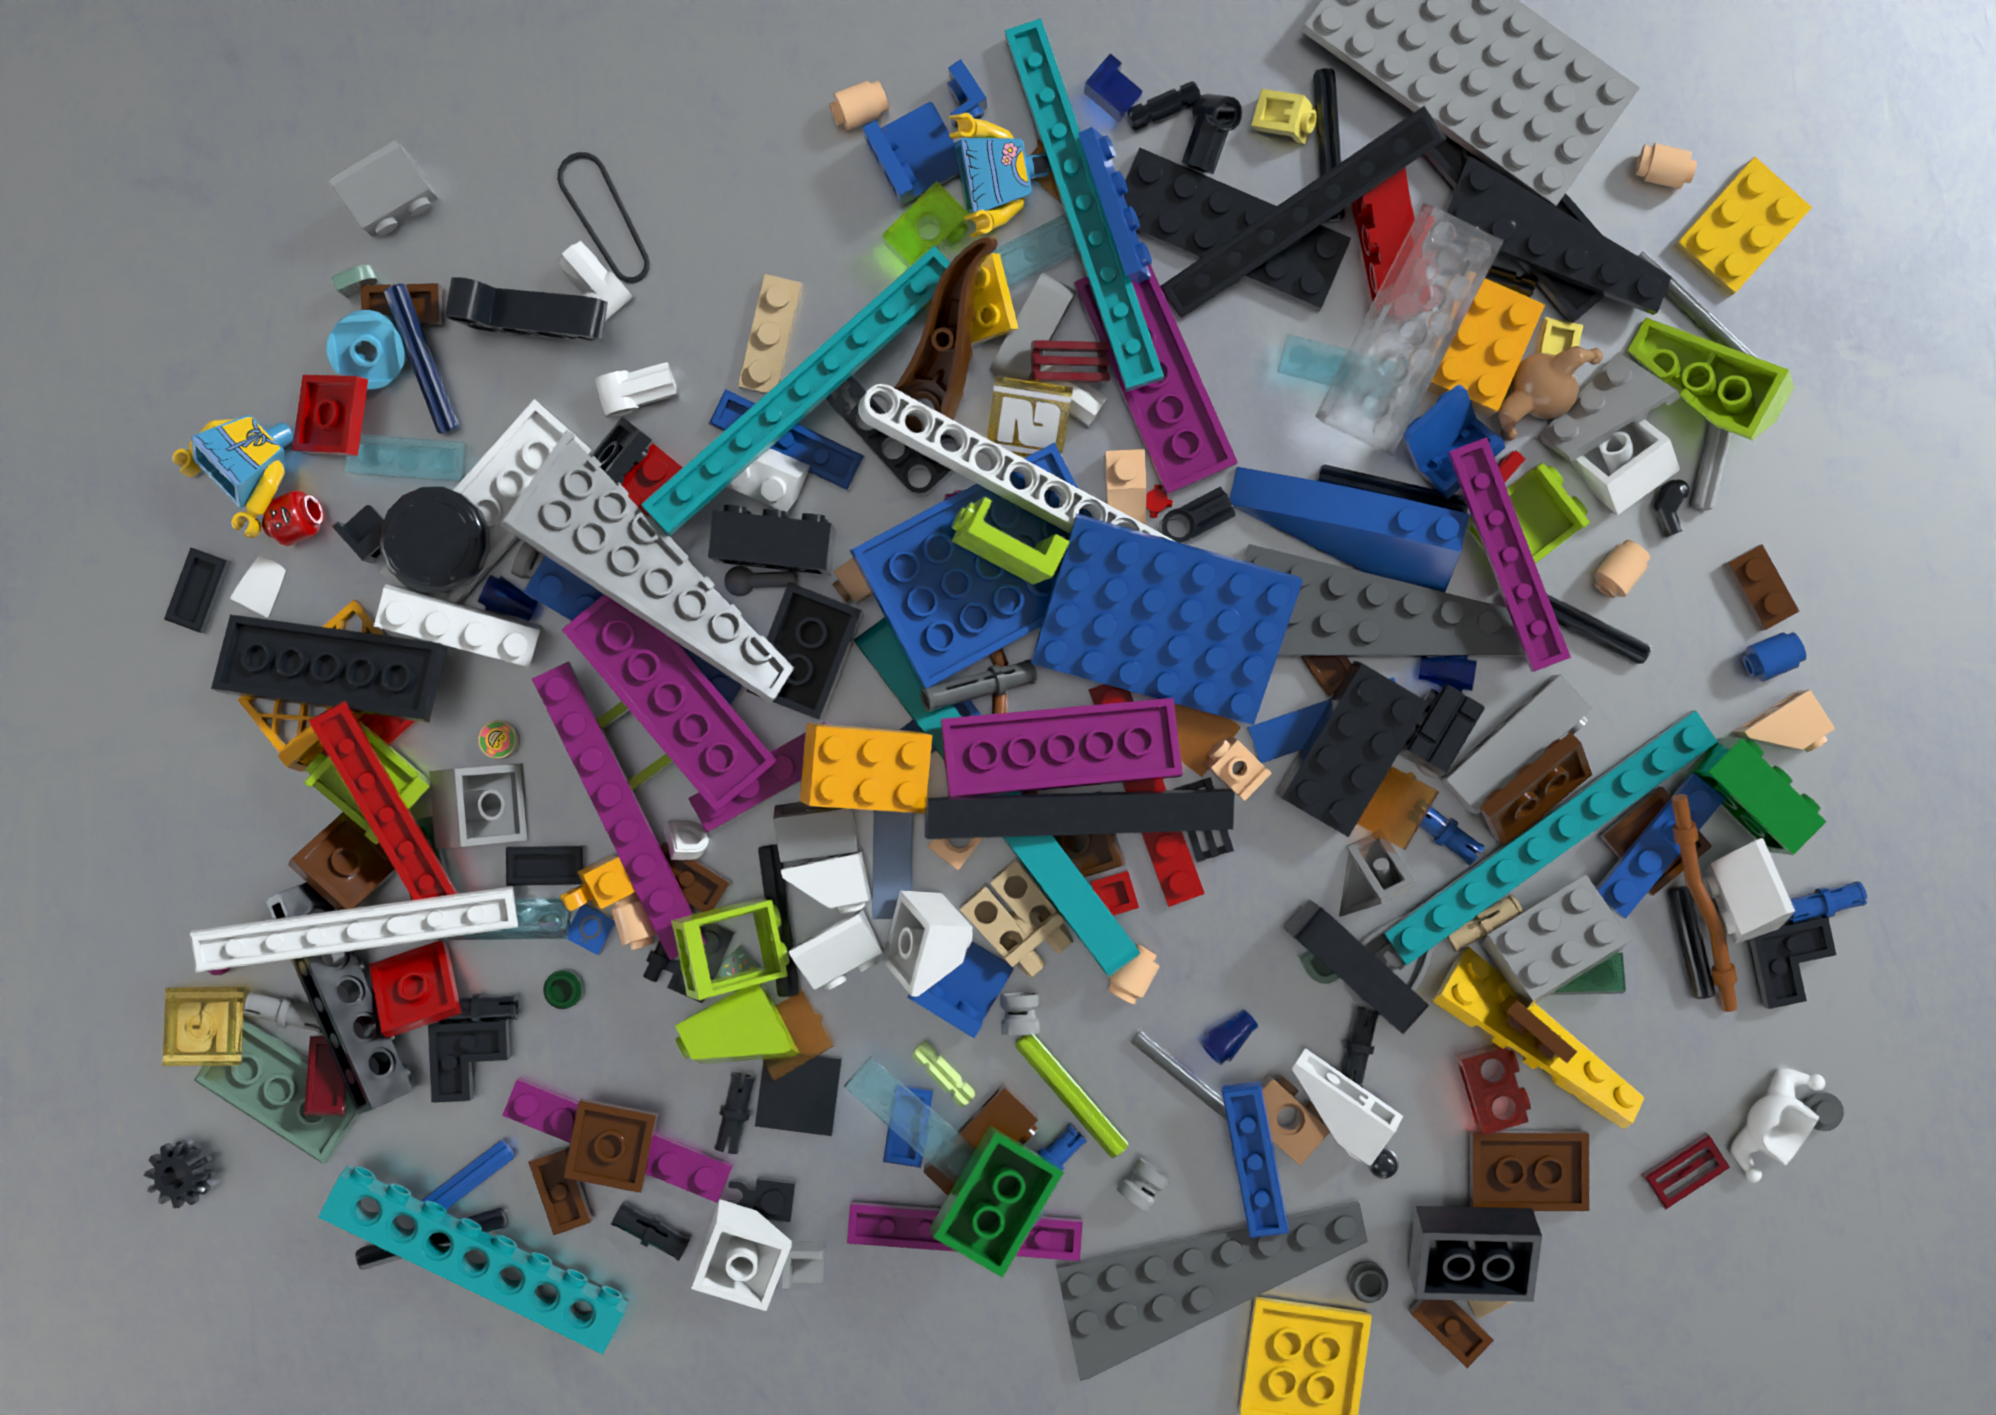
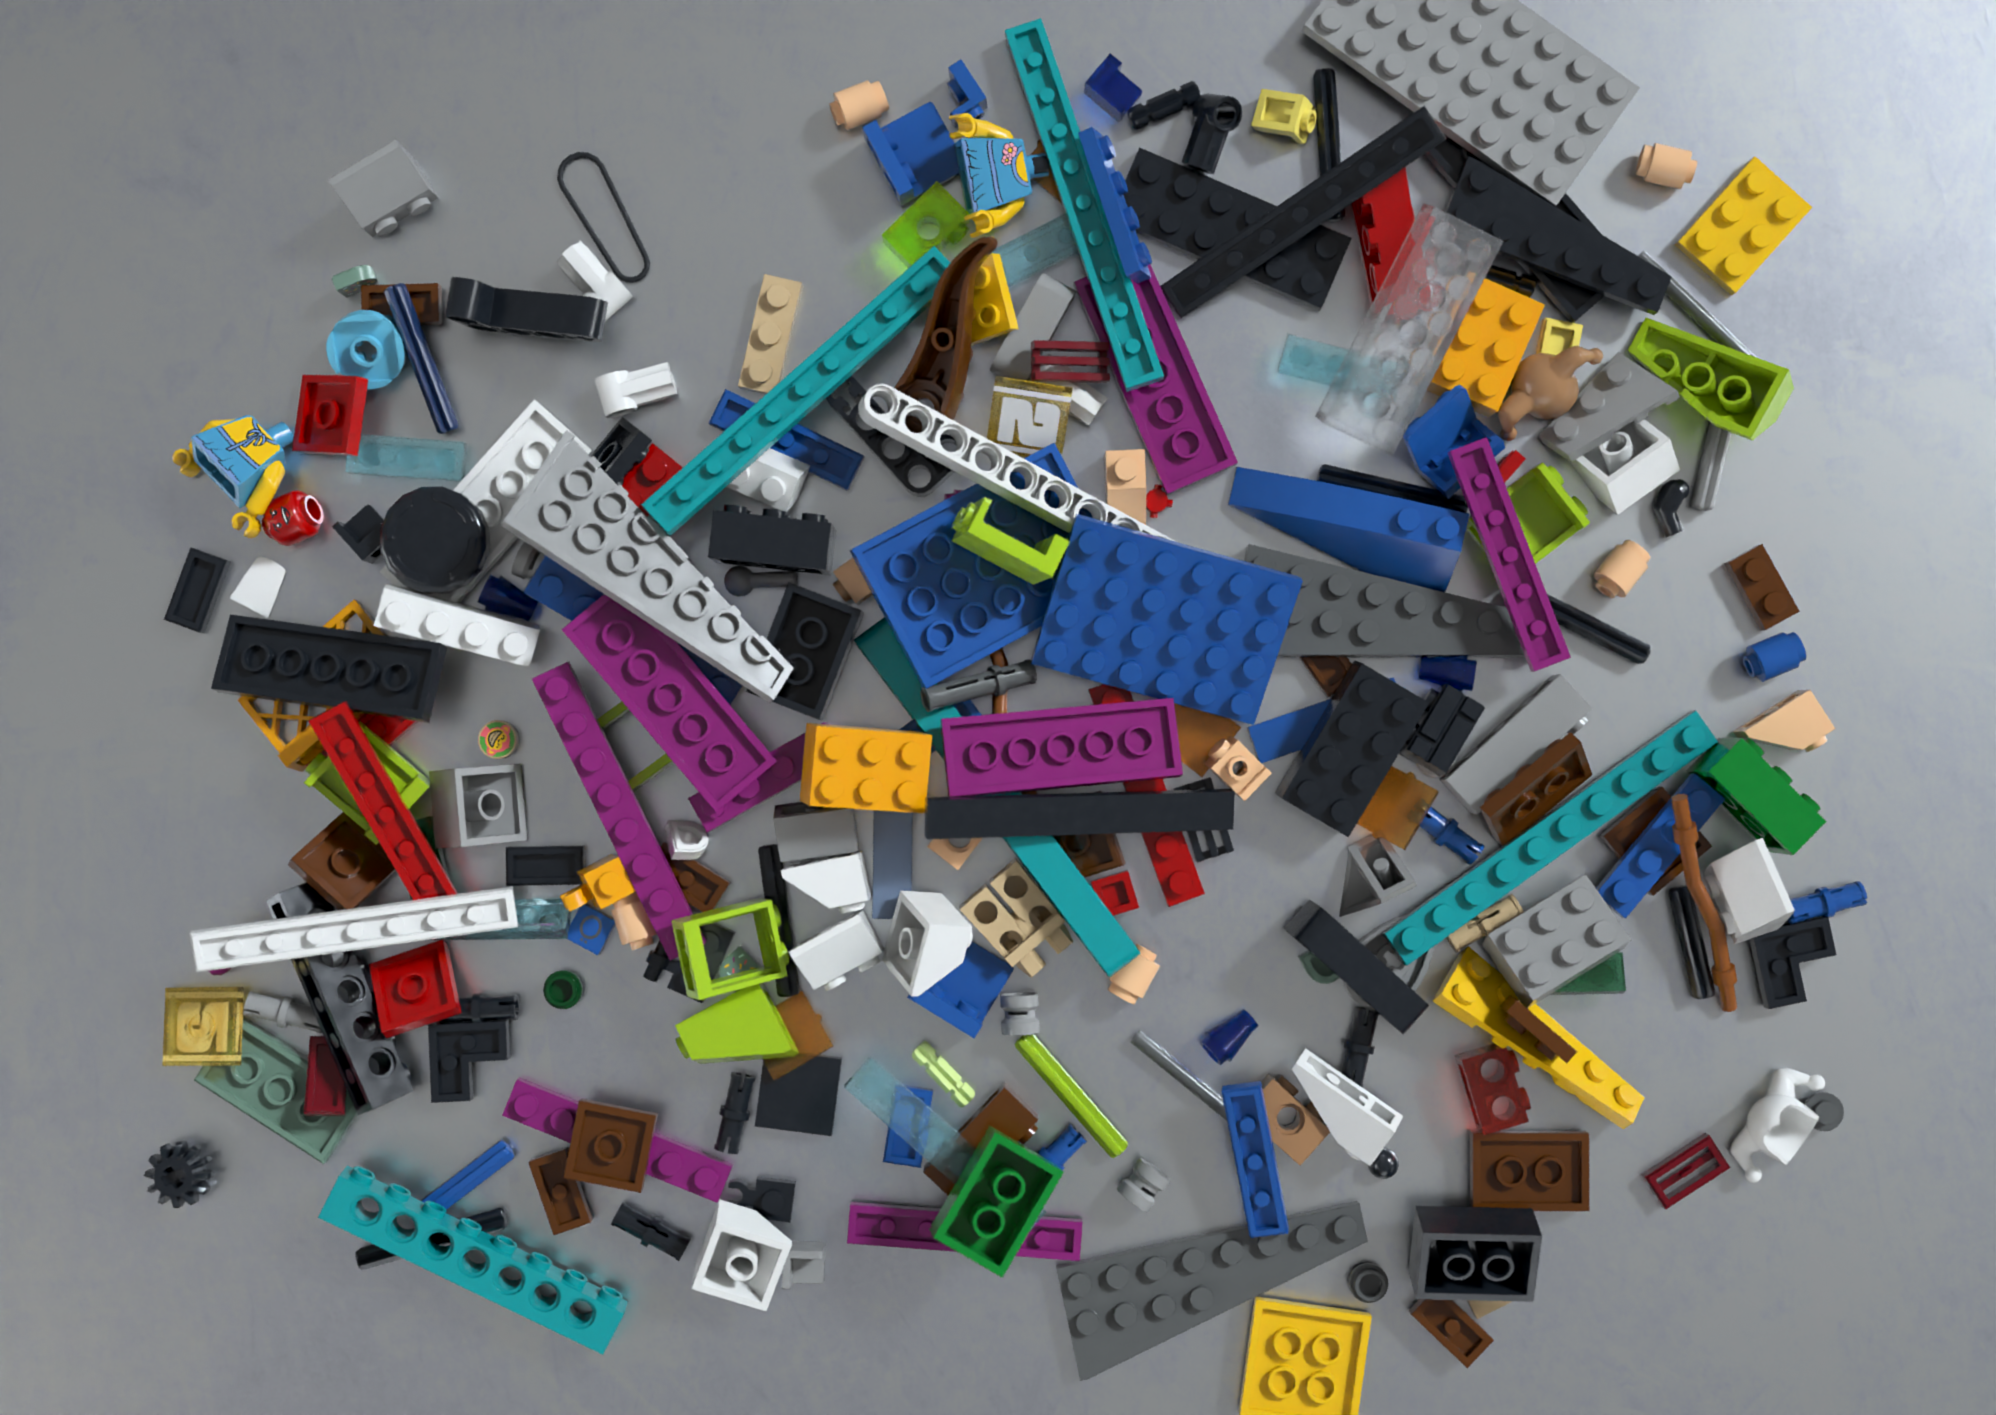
black piece [1157,486,1236,544] -> none

